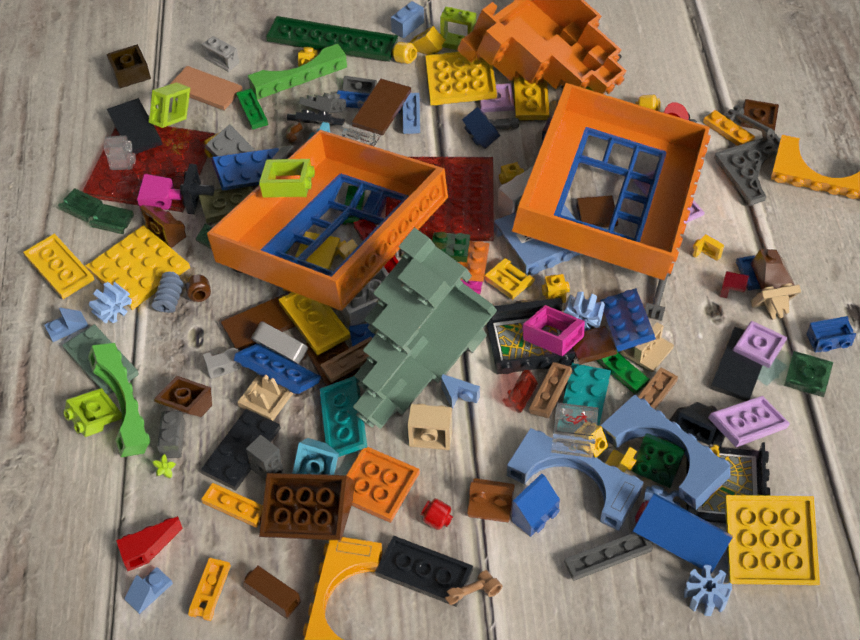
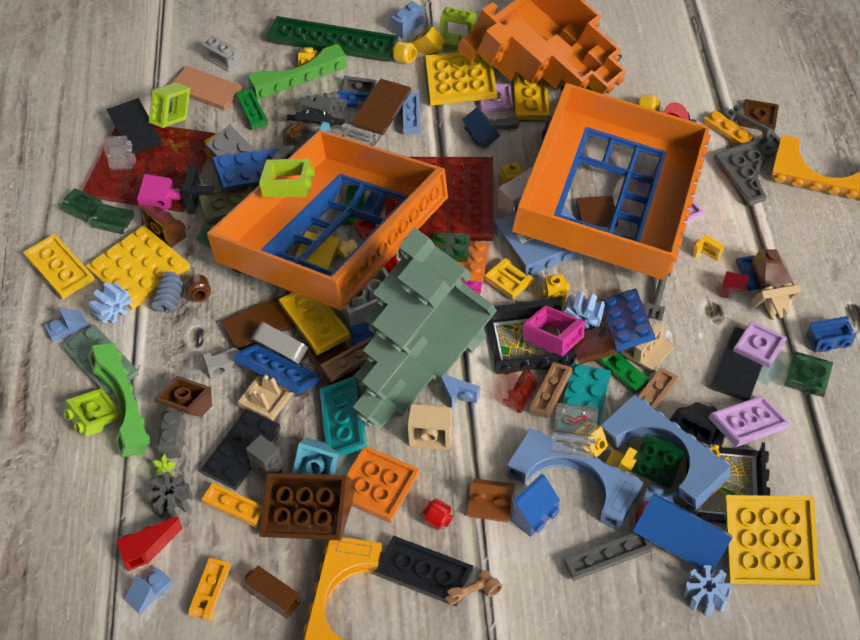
dark brown brick [106,44,151,89] -> none
none -> dark grey gear [147,472,193,518]

